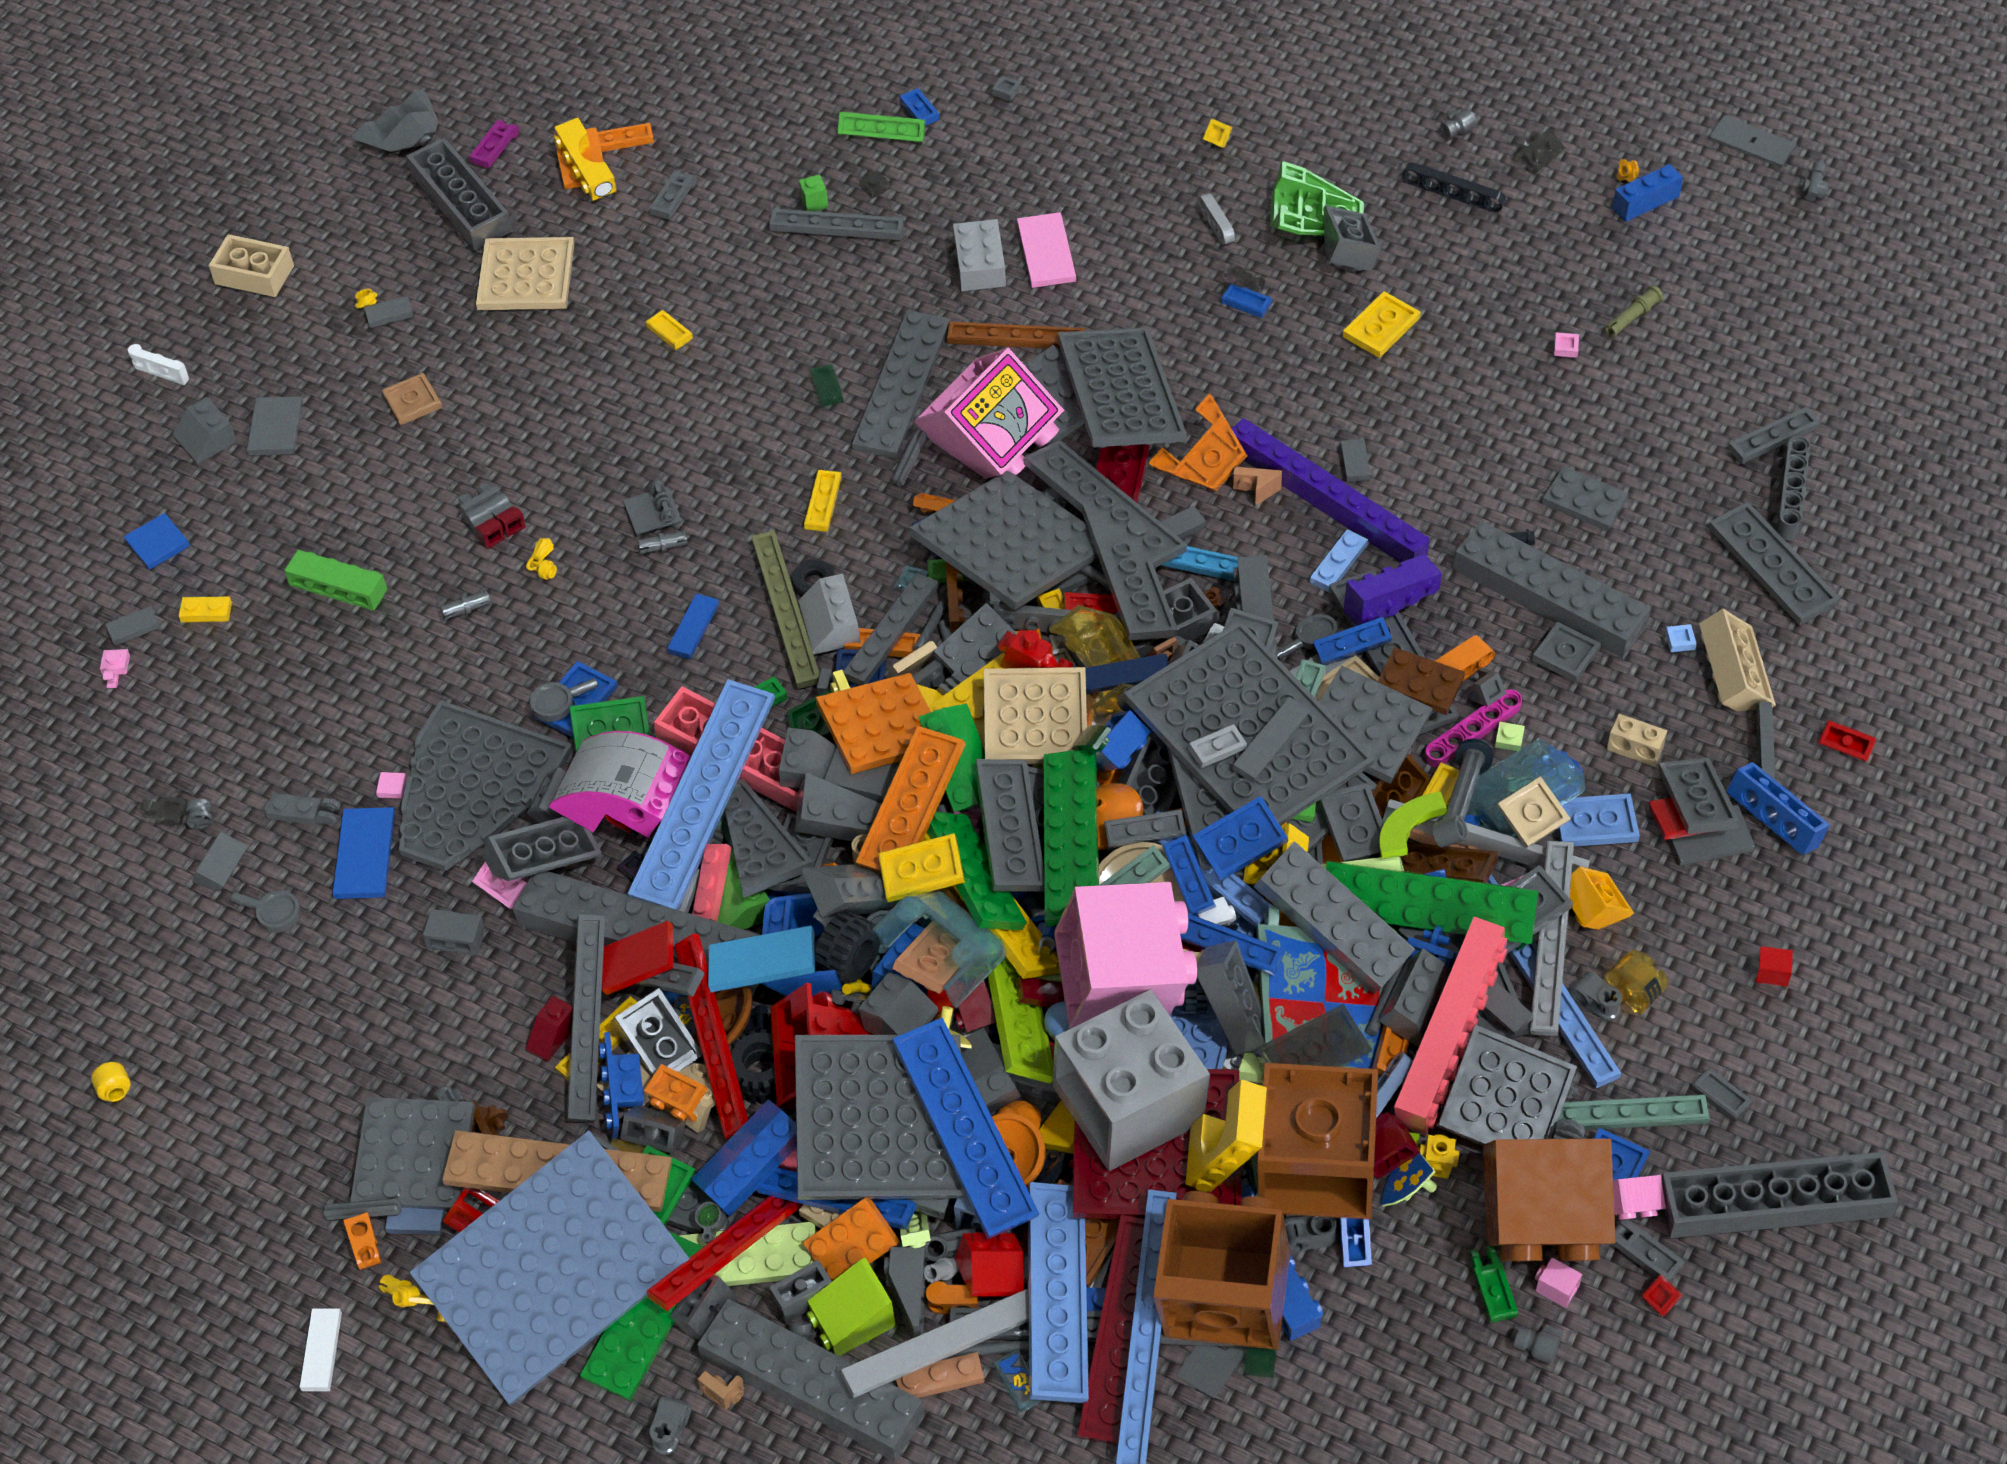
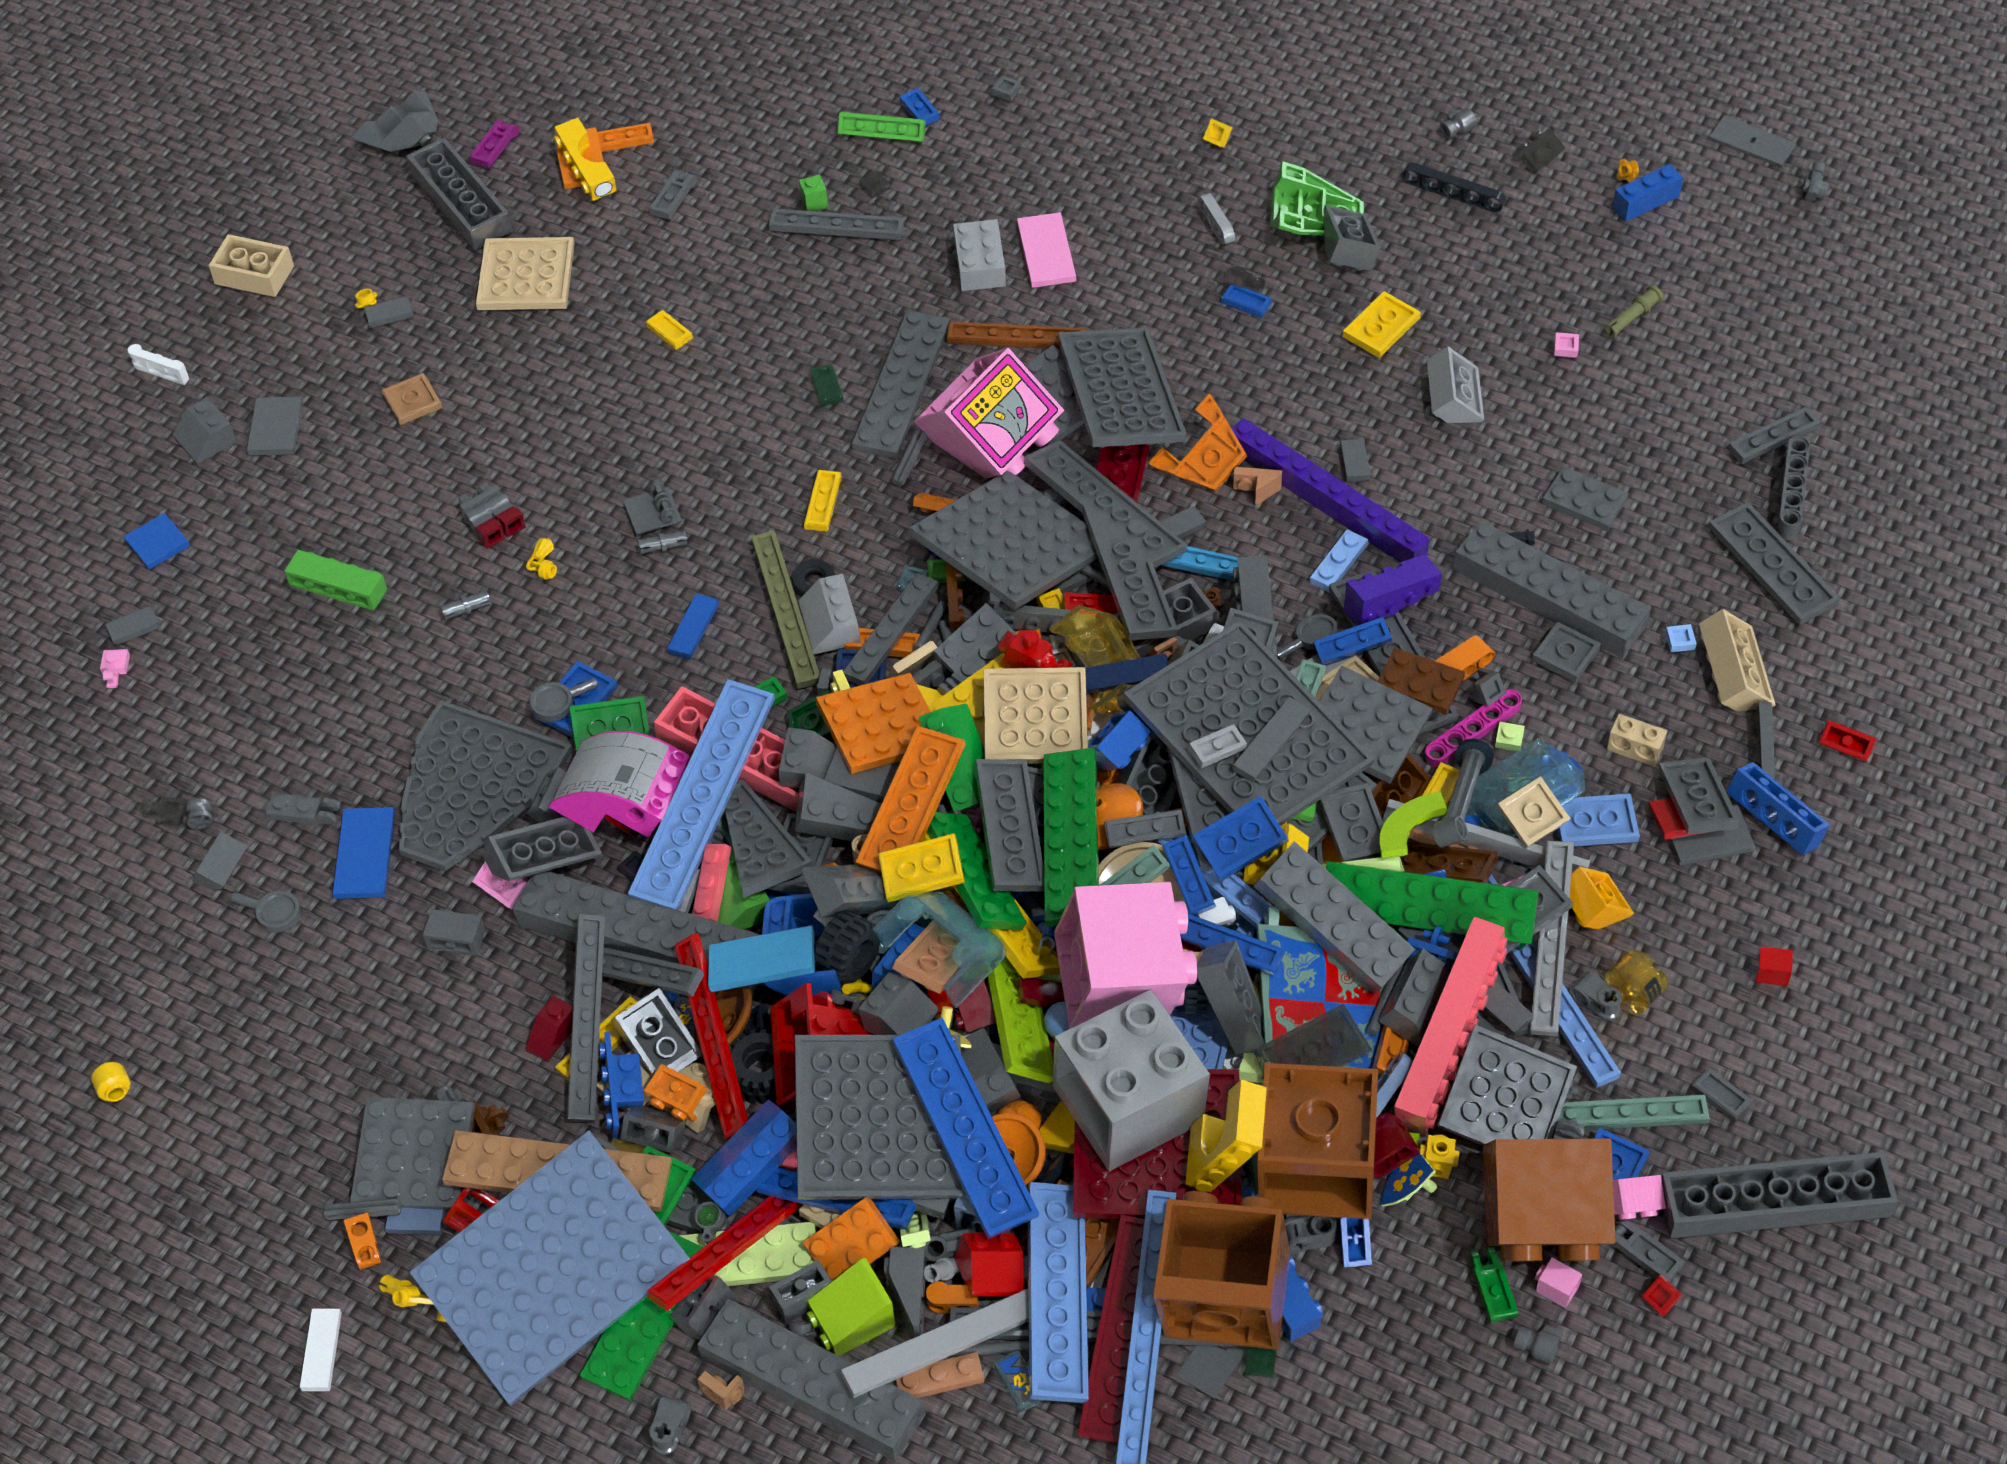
yellow plate [179,597,232,622] -> none
bright pink tile [376,772,407,799] -> none
red tile [602,920,673,995] -> none
dark green slope [1071,725,1111,755] -> none
none -> light grey slope [1427,346,1484,423]

